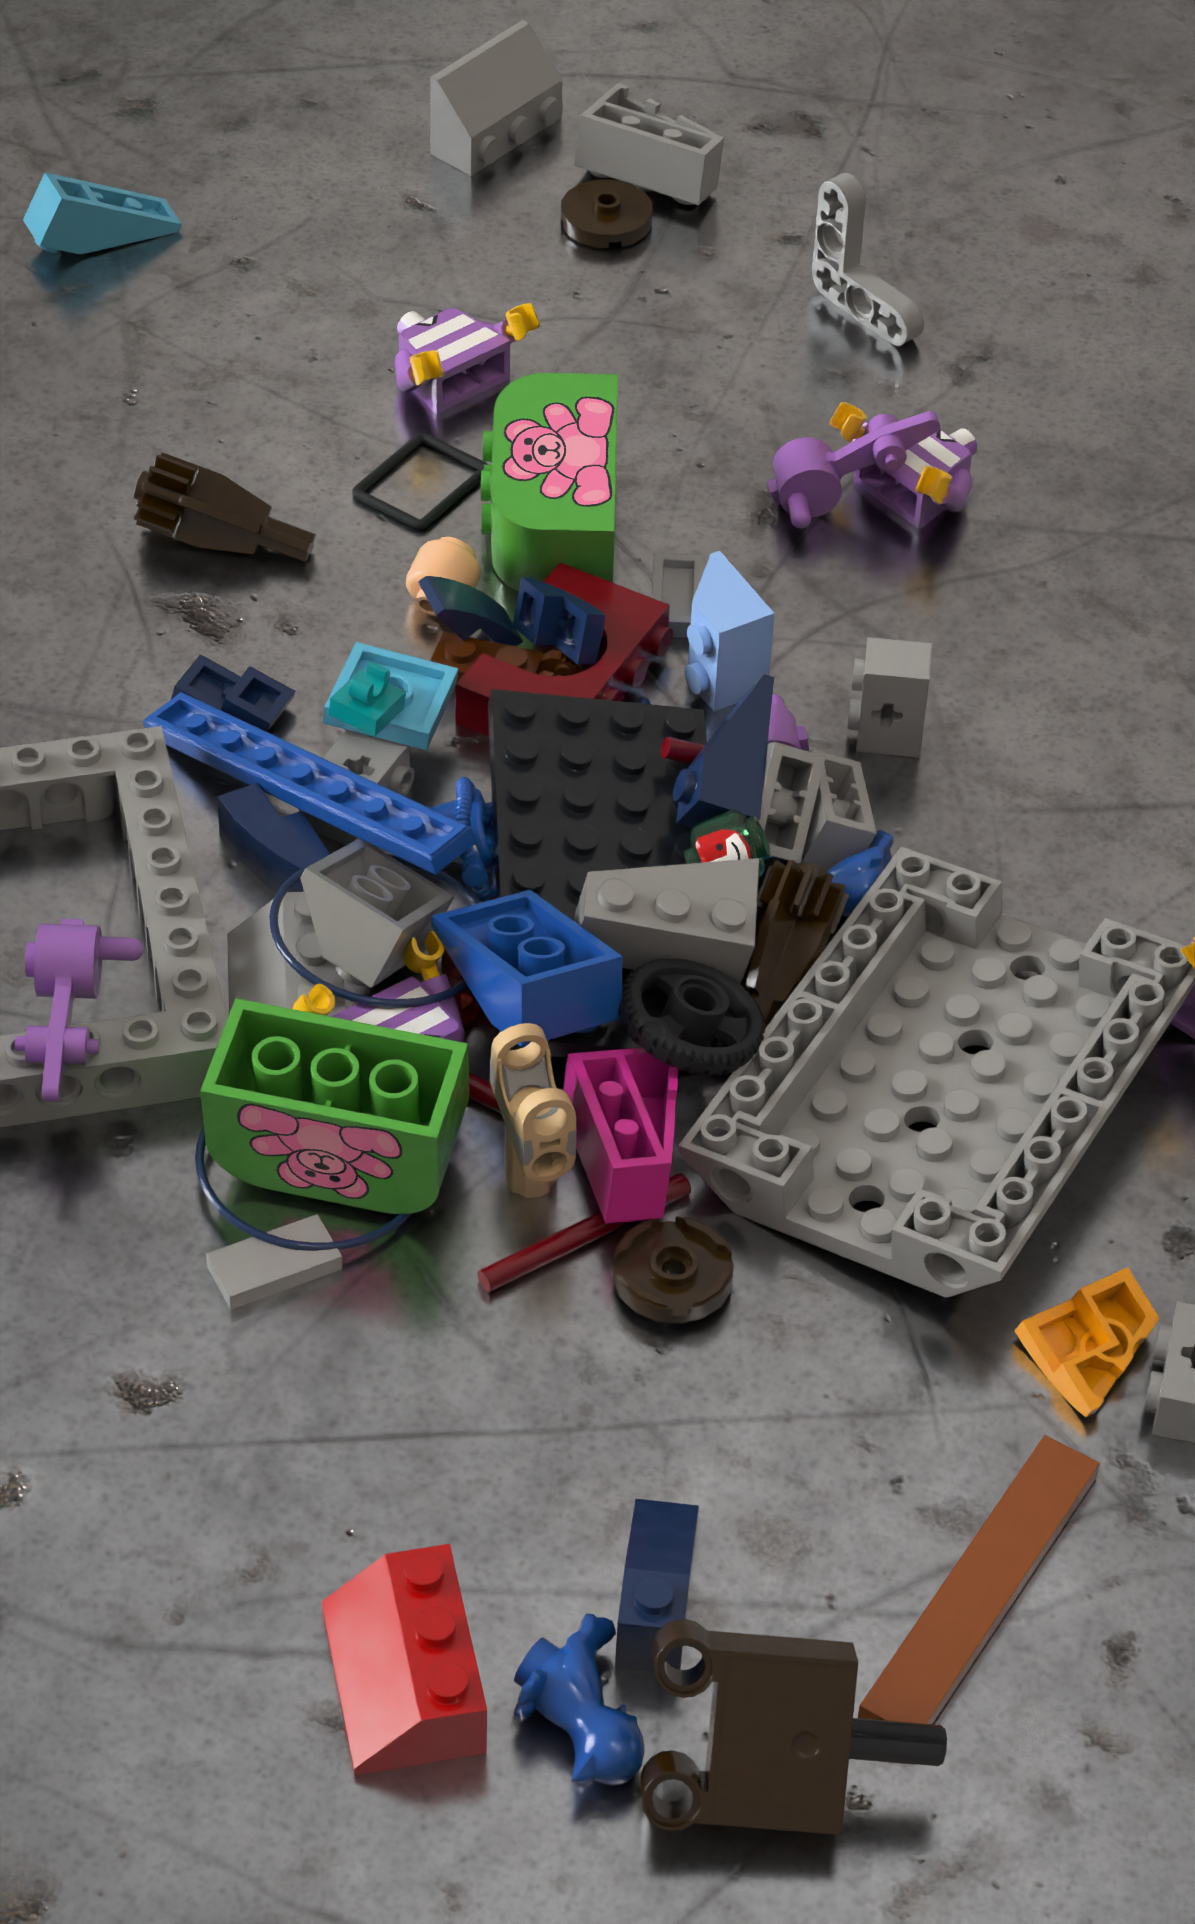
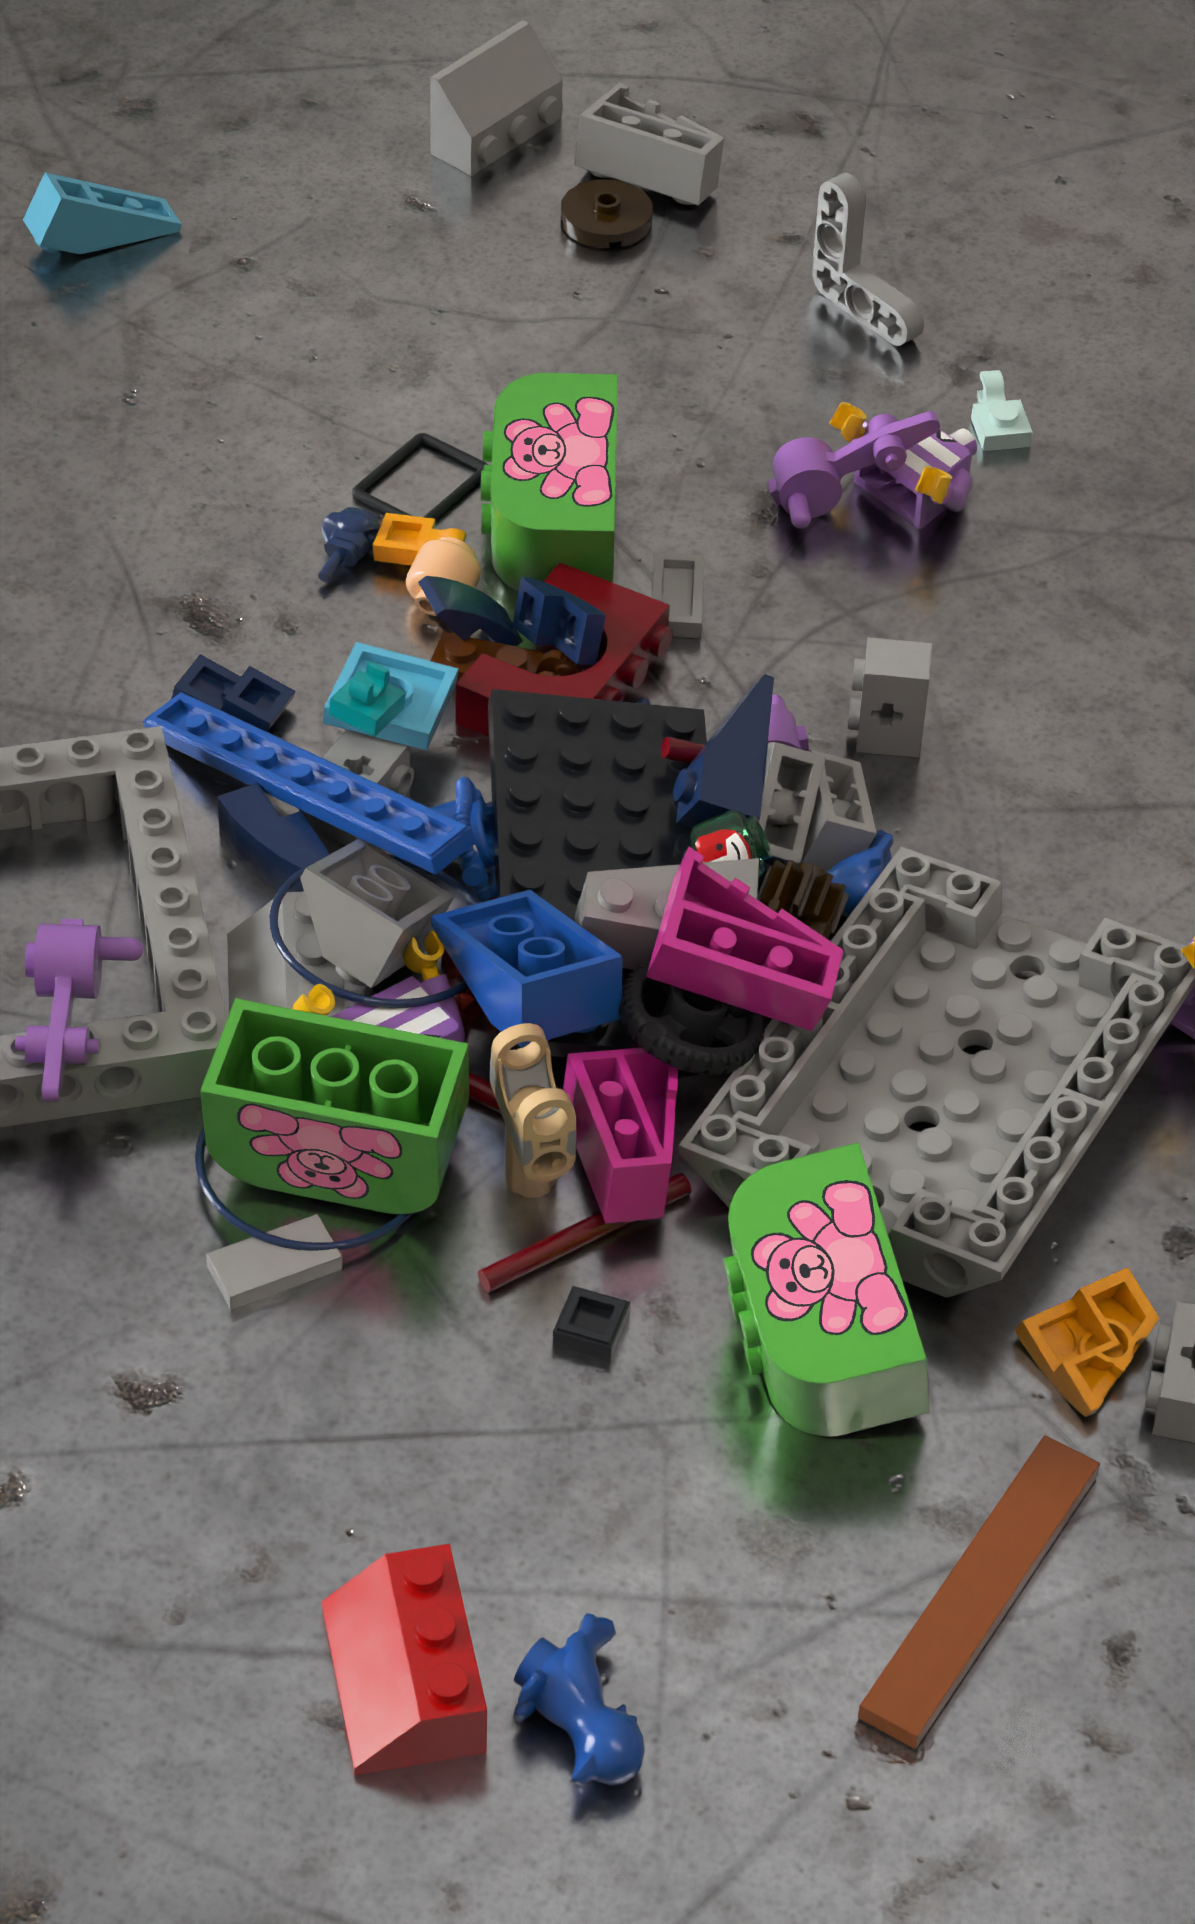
dark brown piece [134,452,316,563] -> none
medium lavender torso [394,303,540,414] -> none
dark brown plate [613,1216,734,1324] -> none
dark blue slope [615,1499,699,1672] -> none
dark brown piece [640,1619,947,1835] -> none
light blue slope [685,551,775,712] -> none
none -> dark blue piece [318,507,381,583]
none -> light orange plate [373,513,466,566]
none -> black tile [553,1286,631,1361]
none -> dark pink wedge [646,847,844,1032]
none -> bright green brick [723,1142,930,1436]
none -> light aqua plate [971,370,1033,451]

